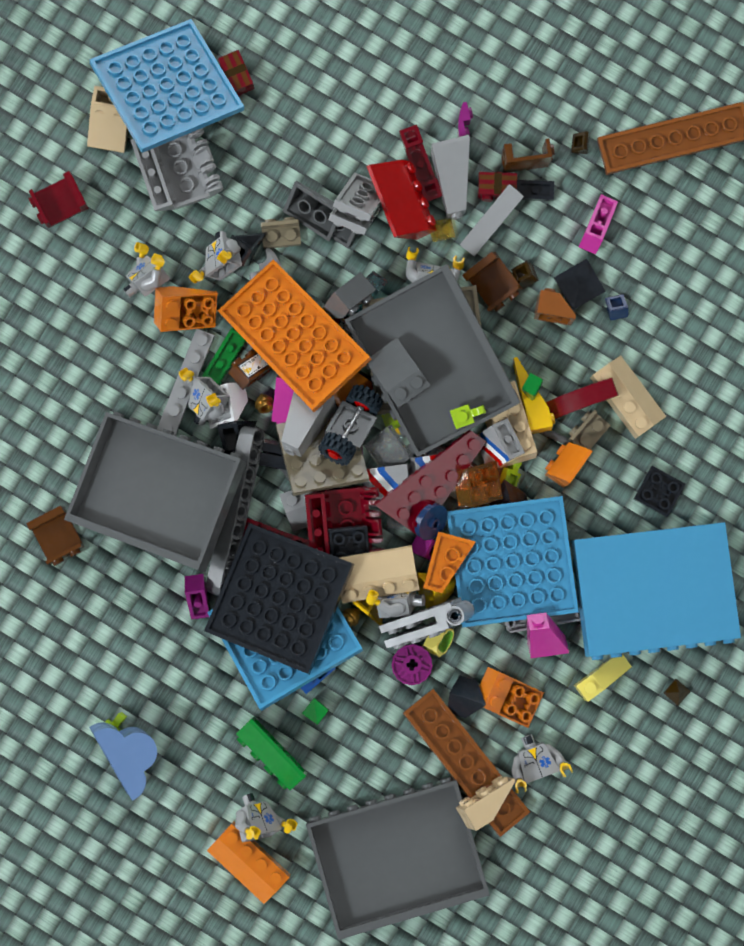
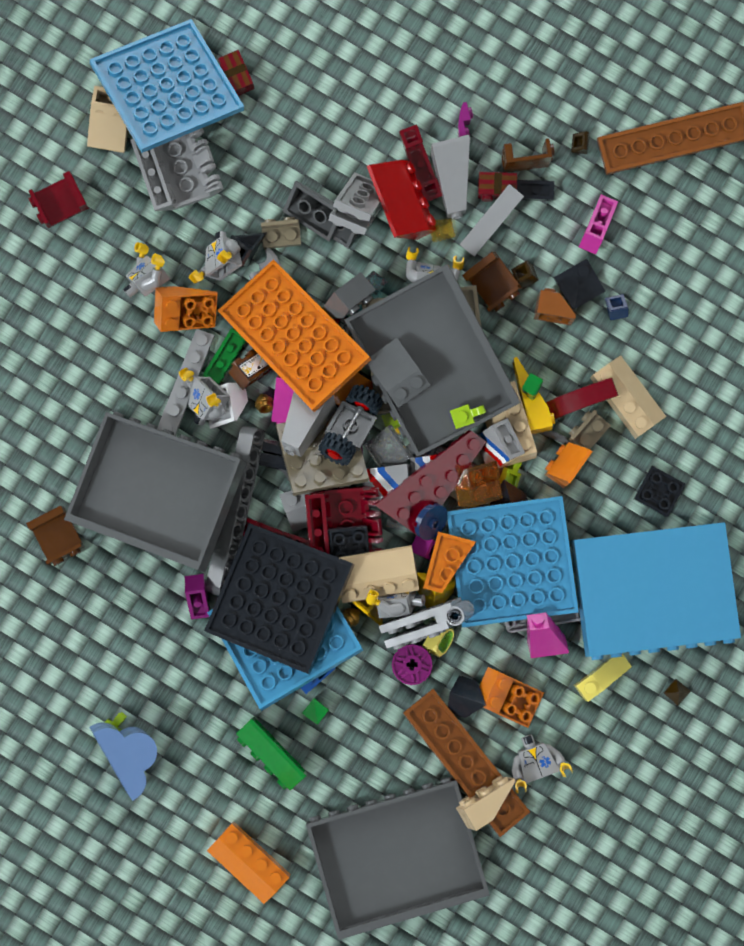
black slope [218,421,257,455] -> none
light grey torso [235,793,297,843] -> none

